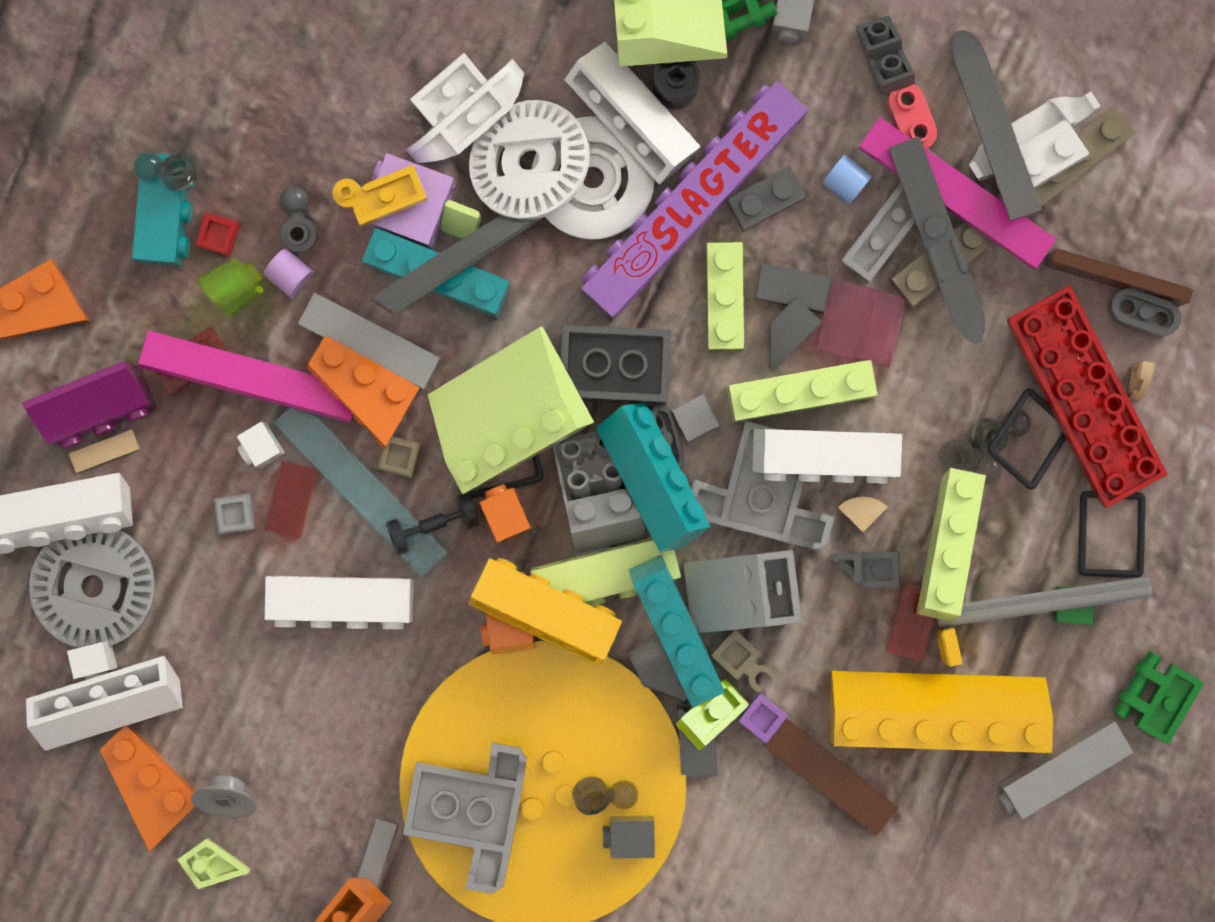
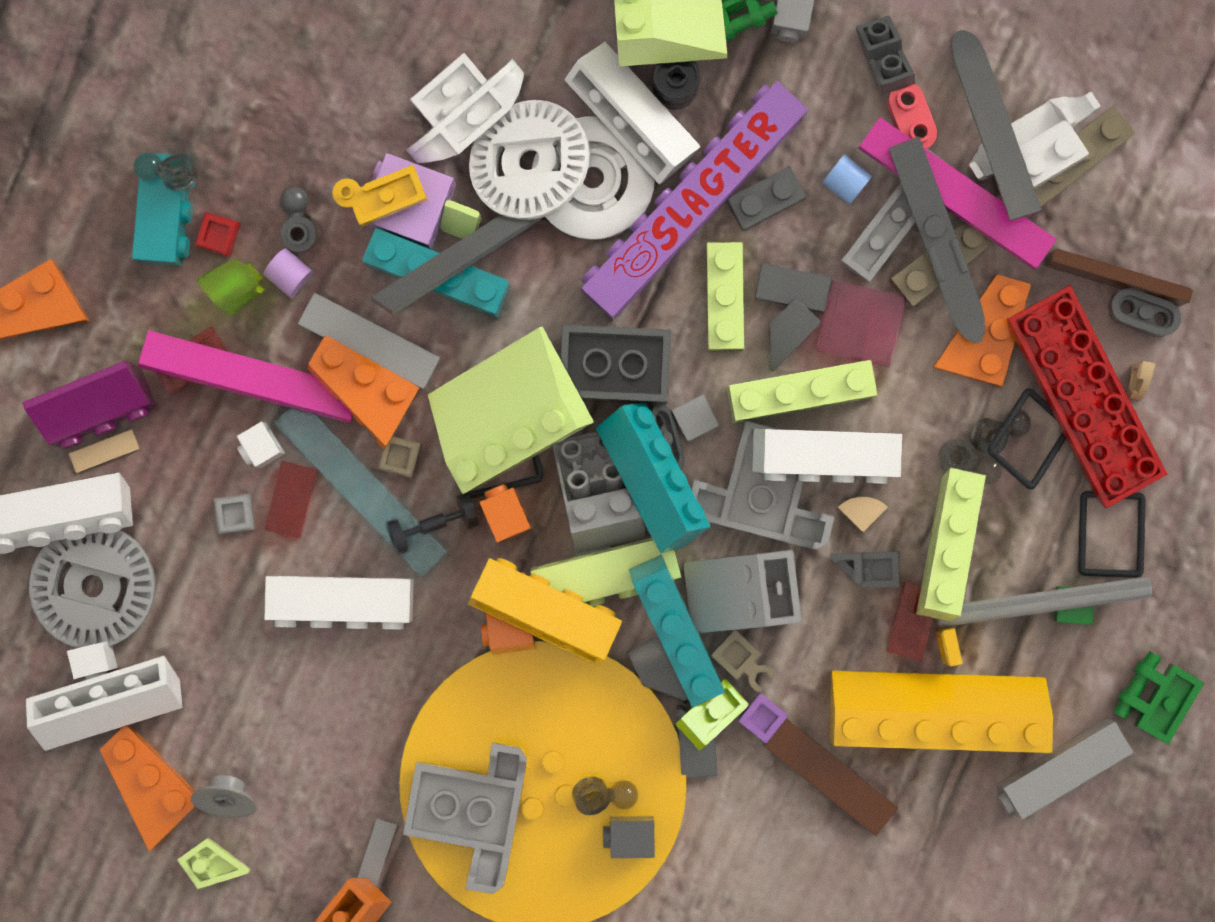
none -> orange wing [932,274,1031,387]

